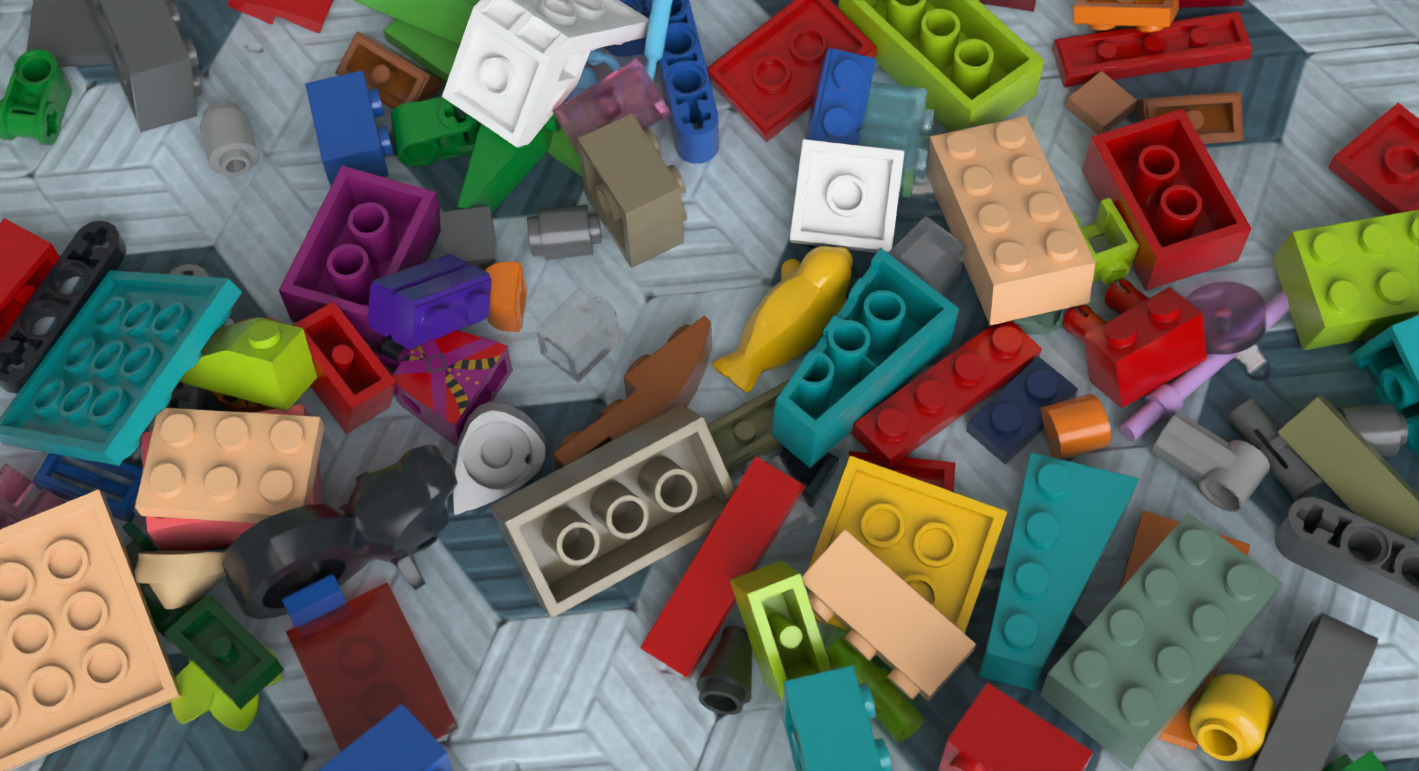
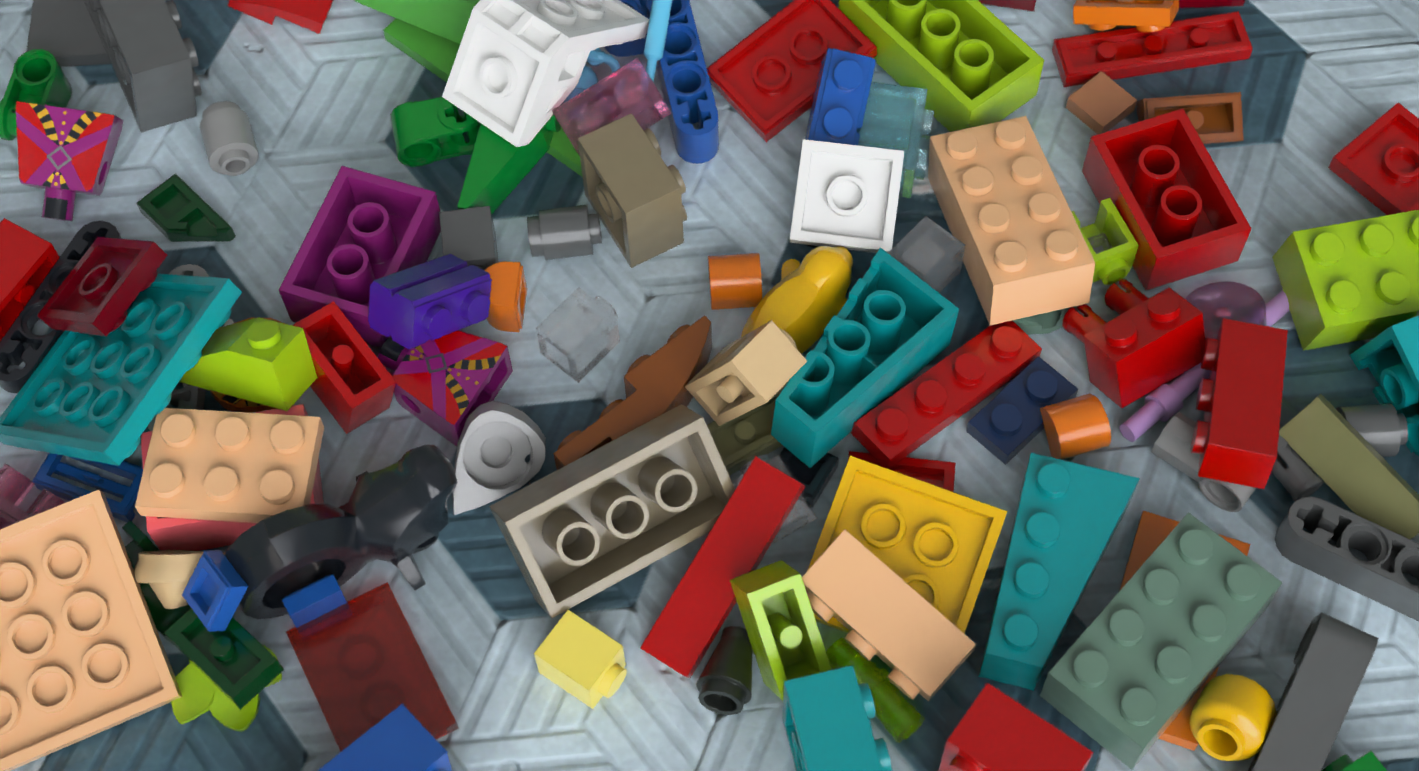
blue brick [305,70,394,187] -> none
dark orange slope [335,31,444,109] -> none
none -> torso [16,101,123,221]
none -> dark red plate [37,237,168,337]
none -> dark green tile [136,173,236,242]
none -> blue tile [182,550,248,632]
none -> light yellow brick [534,610,627,709]
none -> tan brick [685,320,807,426]
none -> orange brick [708,253,762,310]
none -> red brick [1191,318,1288,489]

